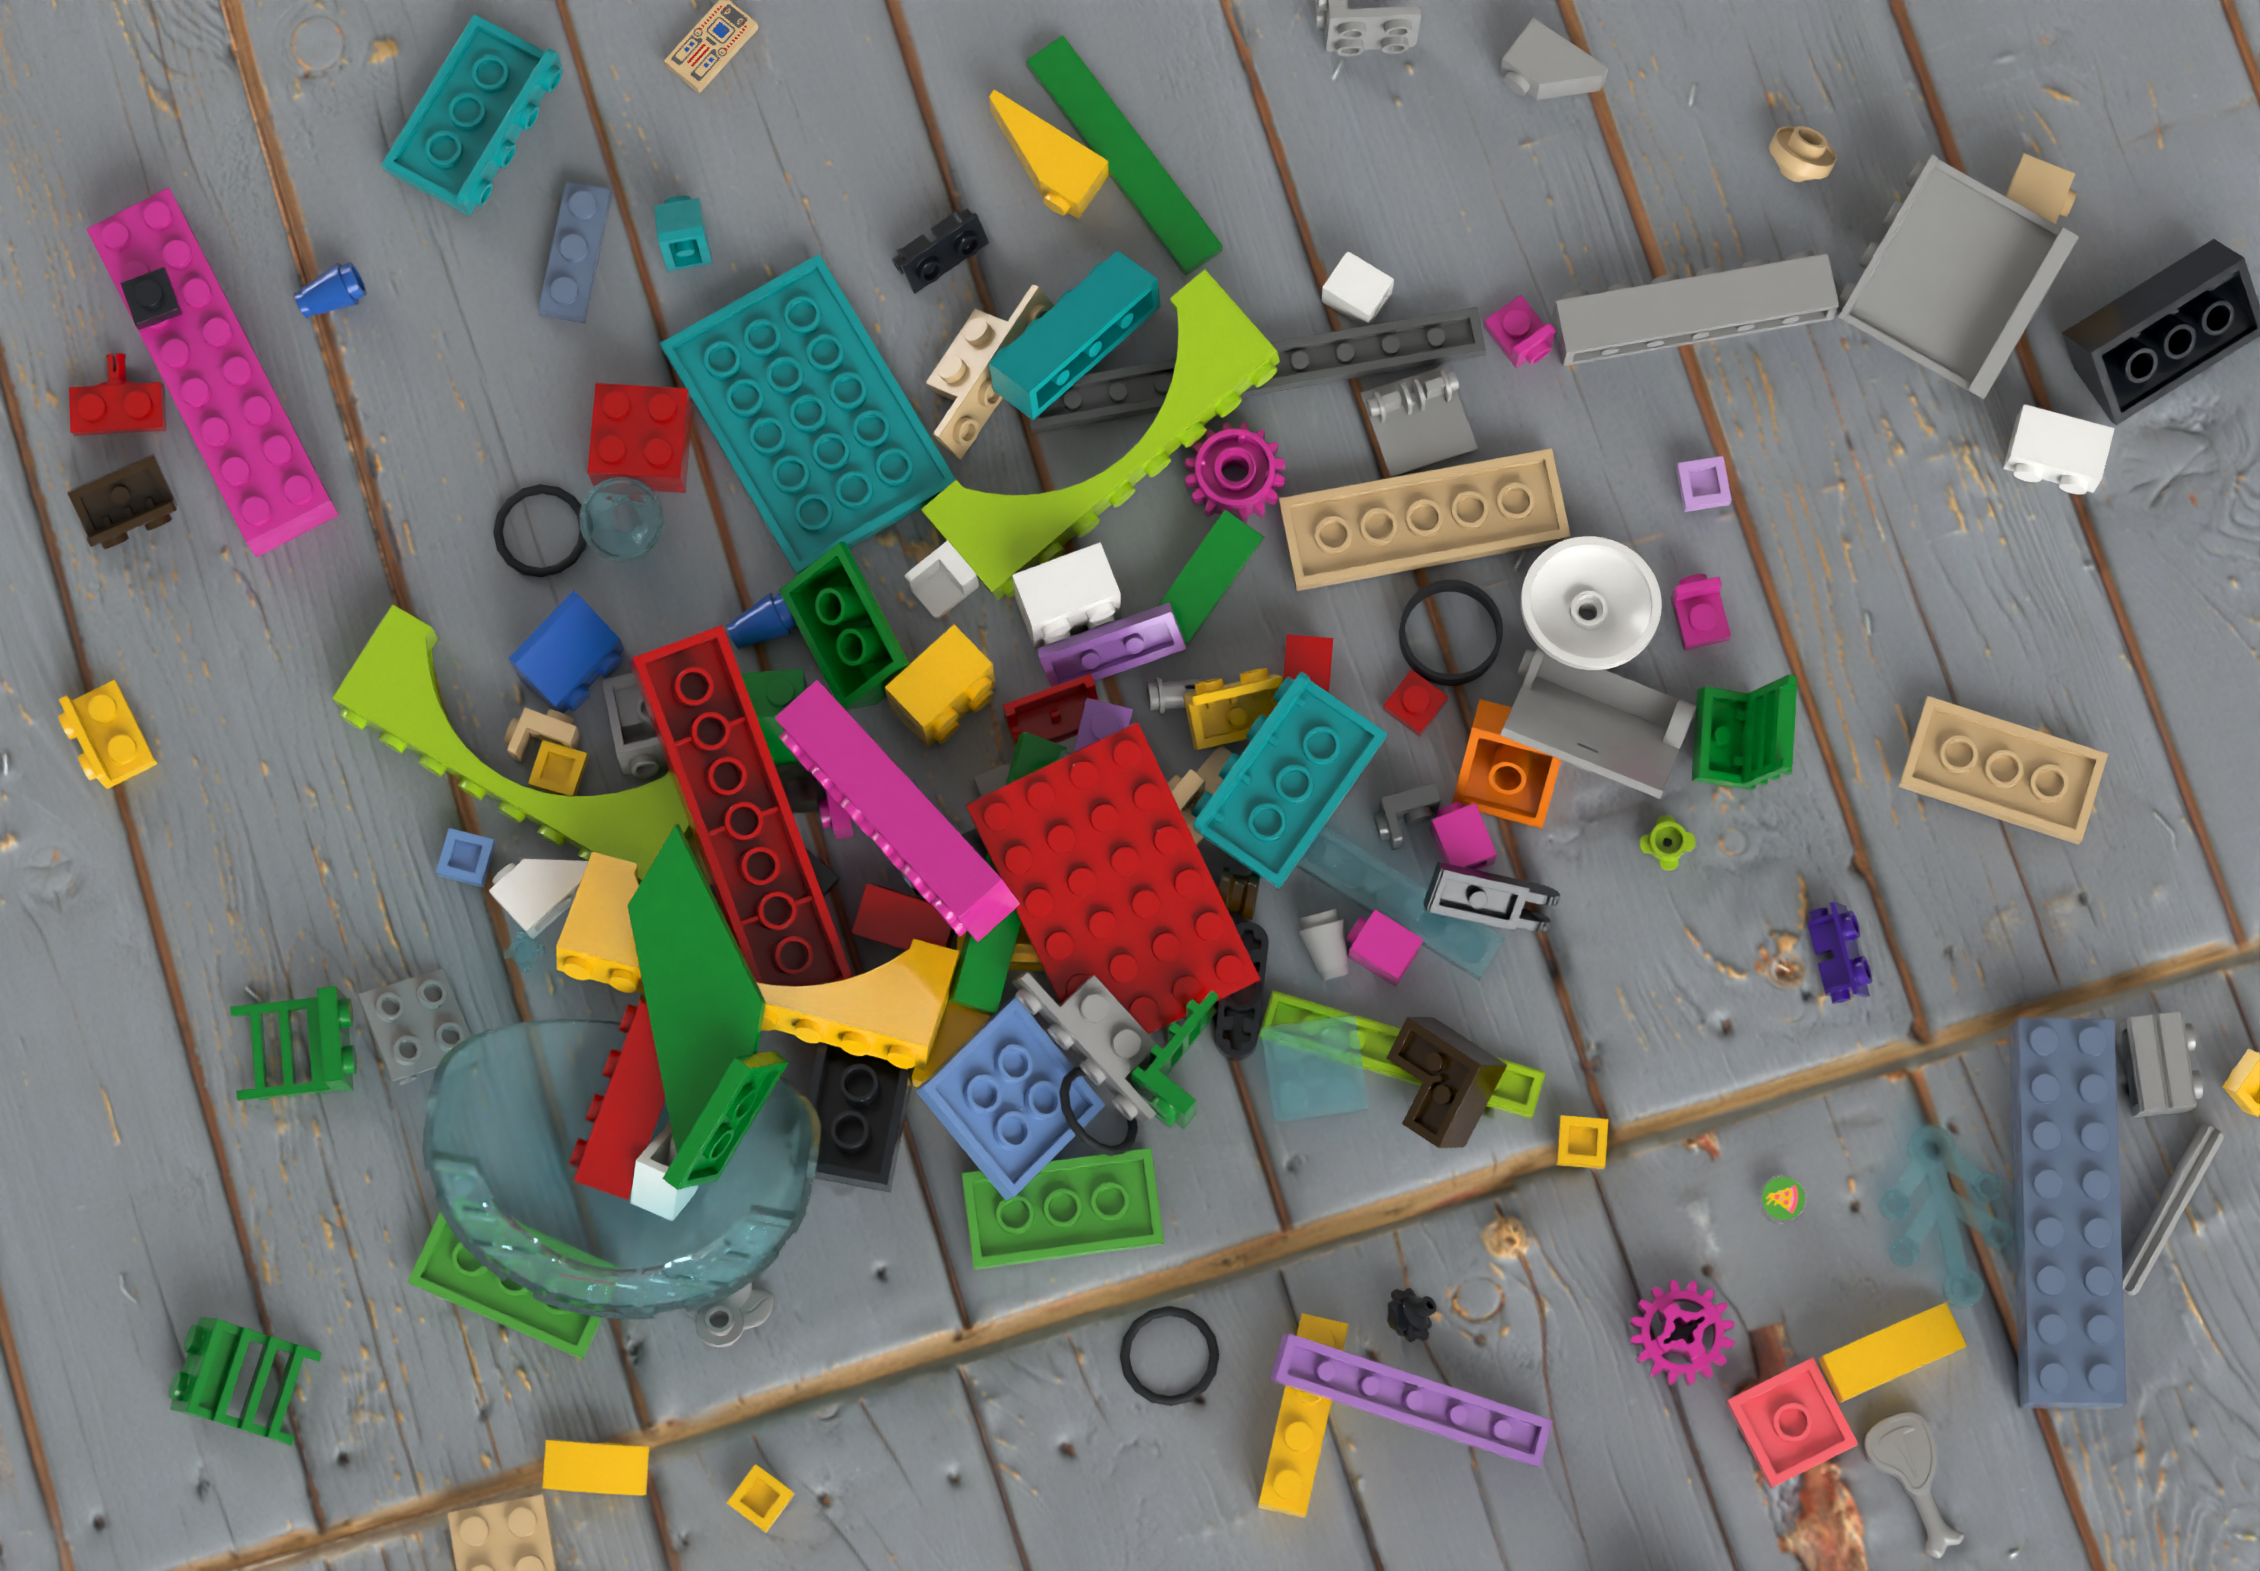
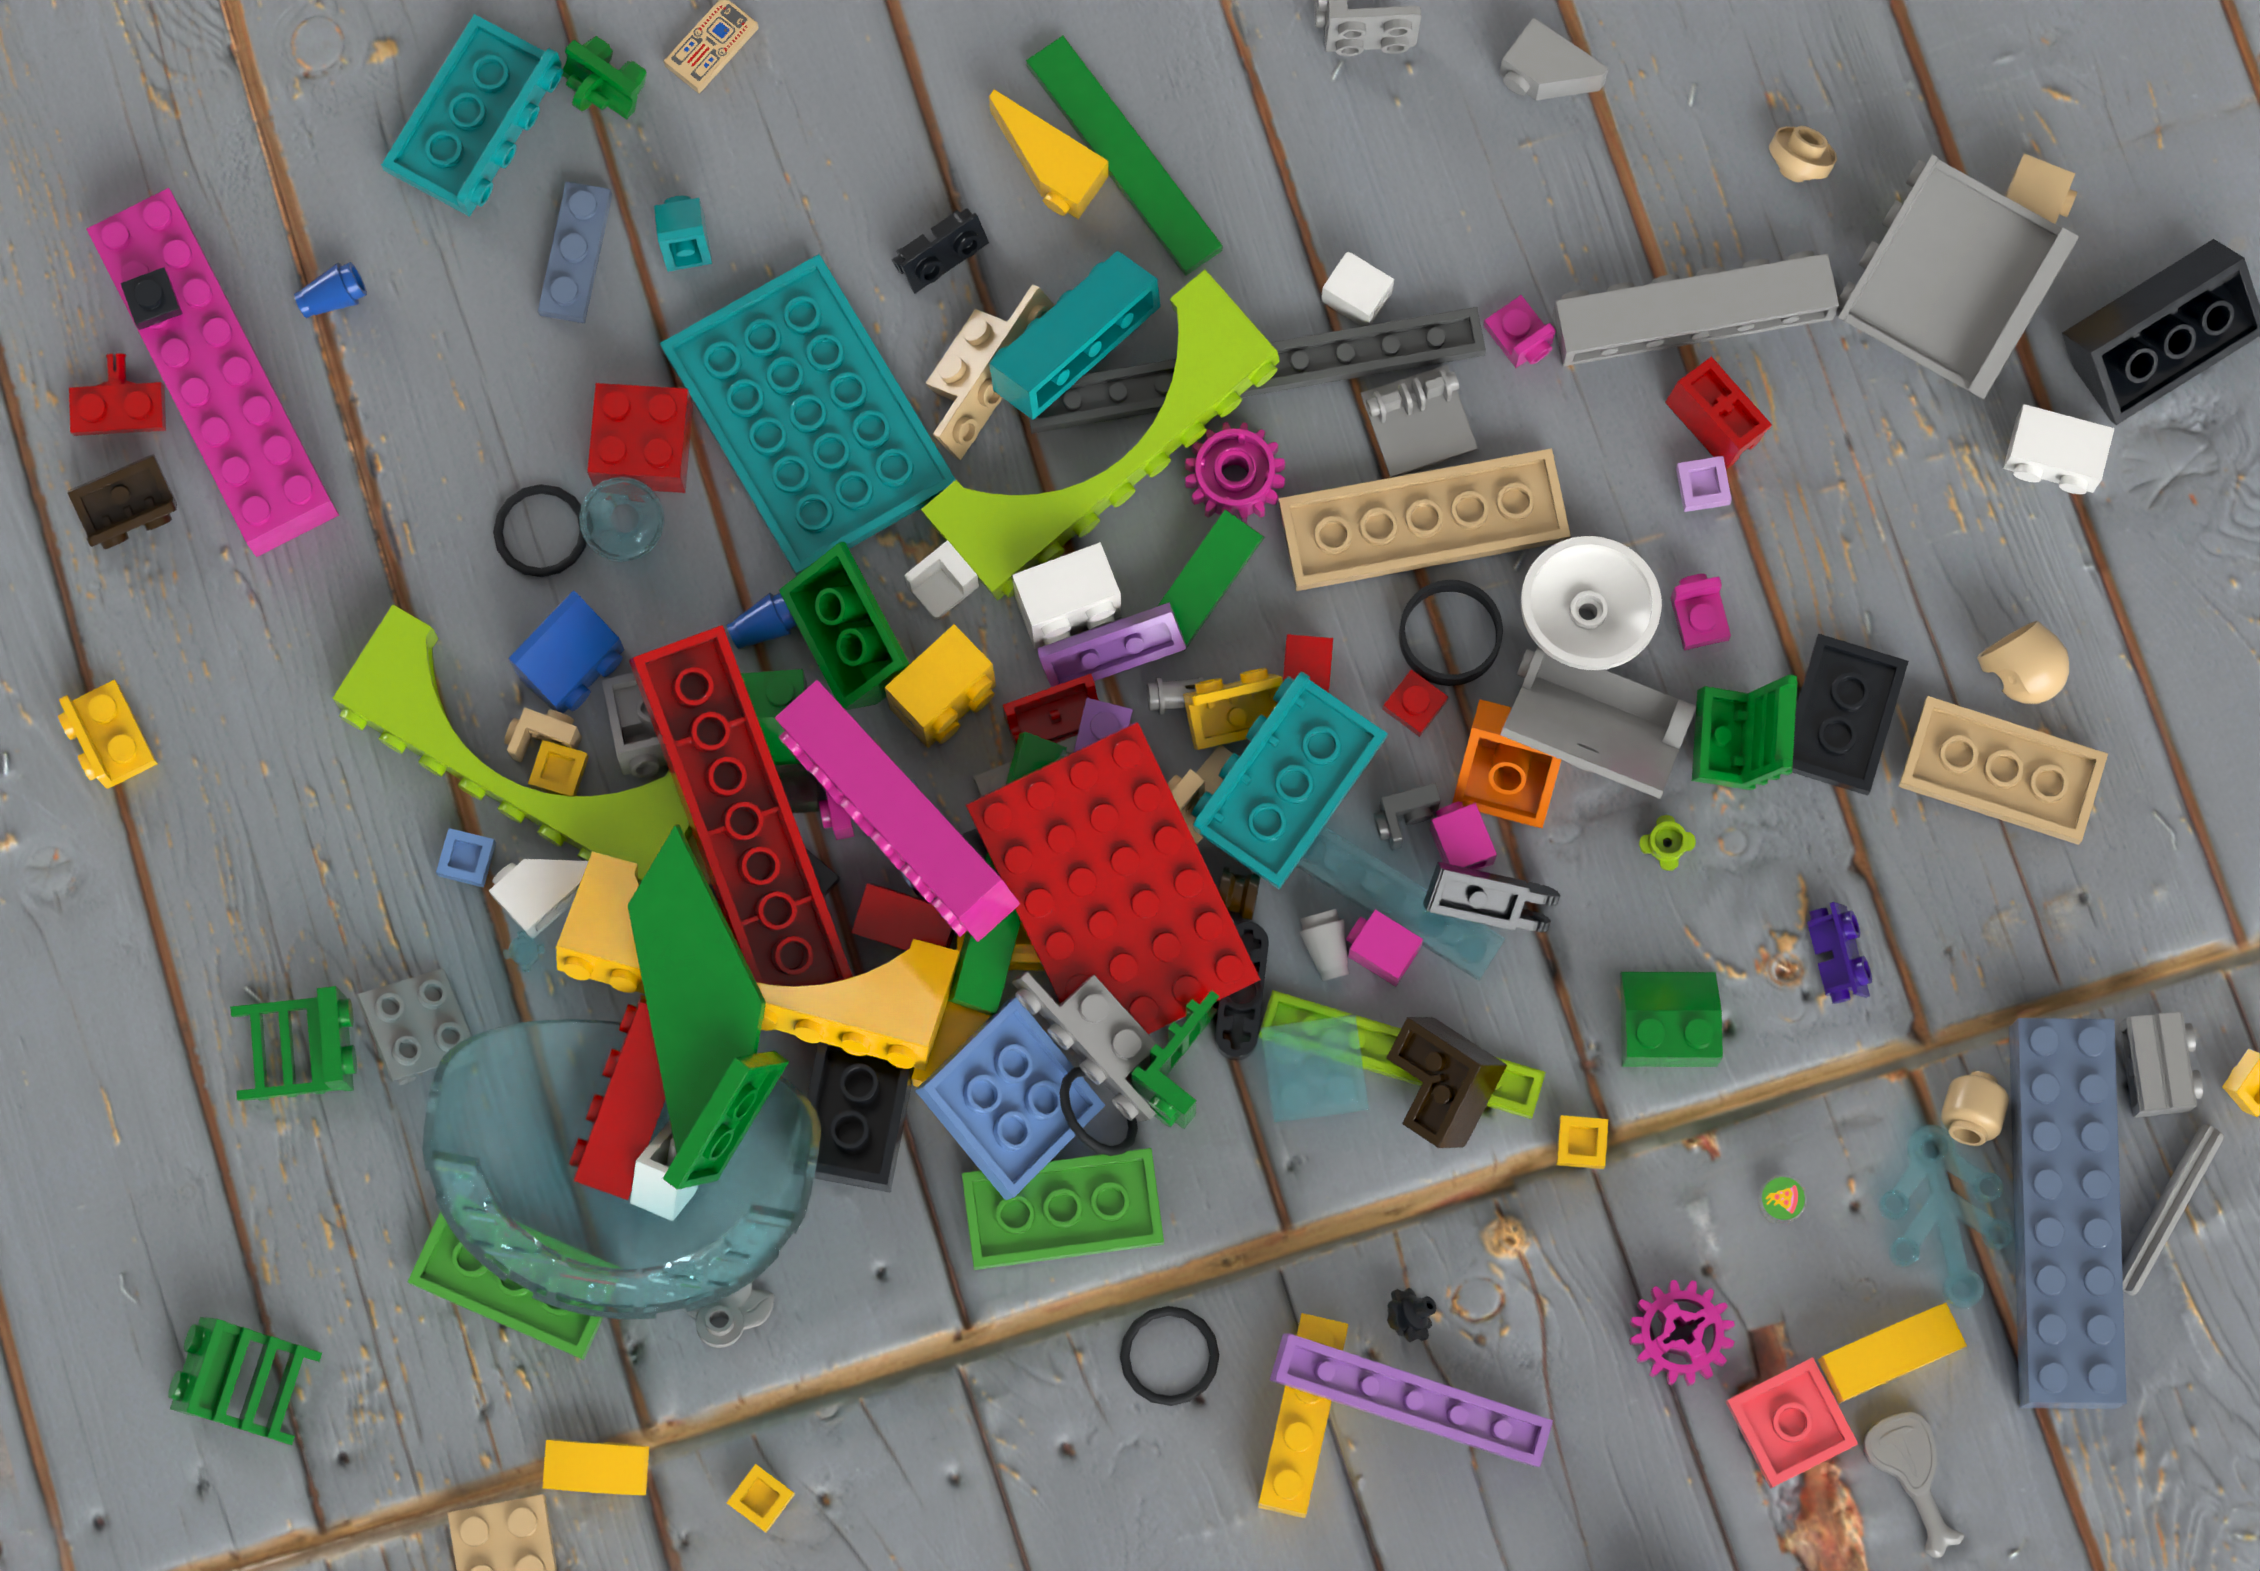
none -> green hips [562,36,647,120]
none -> green slope [1620,972,1723,1067]
none -> red hinge [1665,356,1772,470]
none -> black plate [1792,634,1909,796]
none -> tan head [1941,1071,2009,1146]
none -> tan helmet [1977,621,2069,704]

